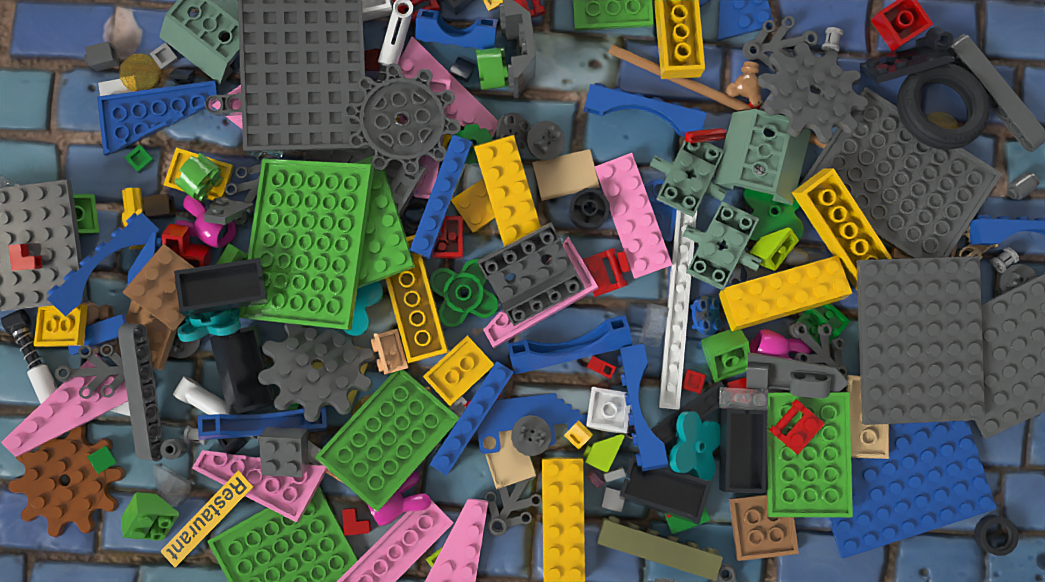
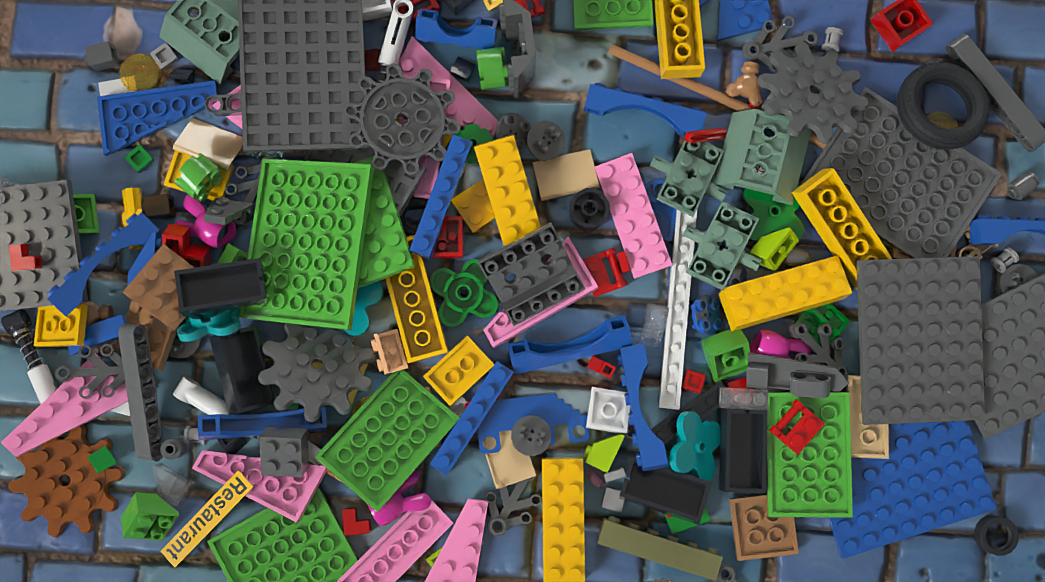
yellow plate [564,420,593,450] -> none
black hinge [860,26,954,84] -> none
none -> tan piece [173,118,243,171]

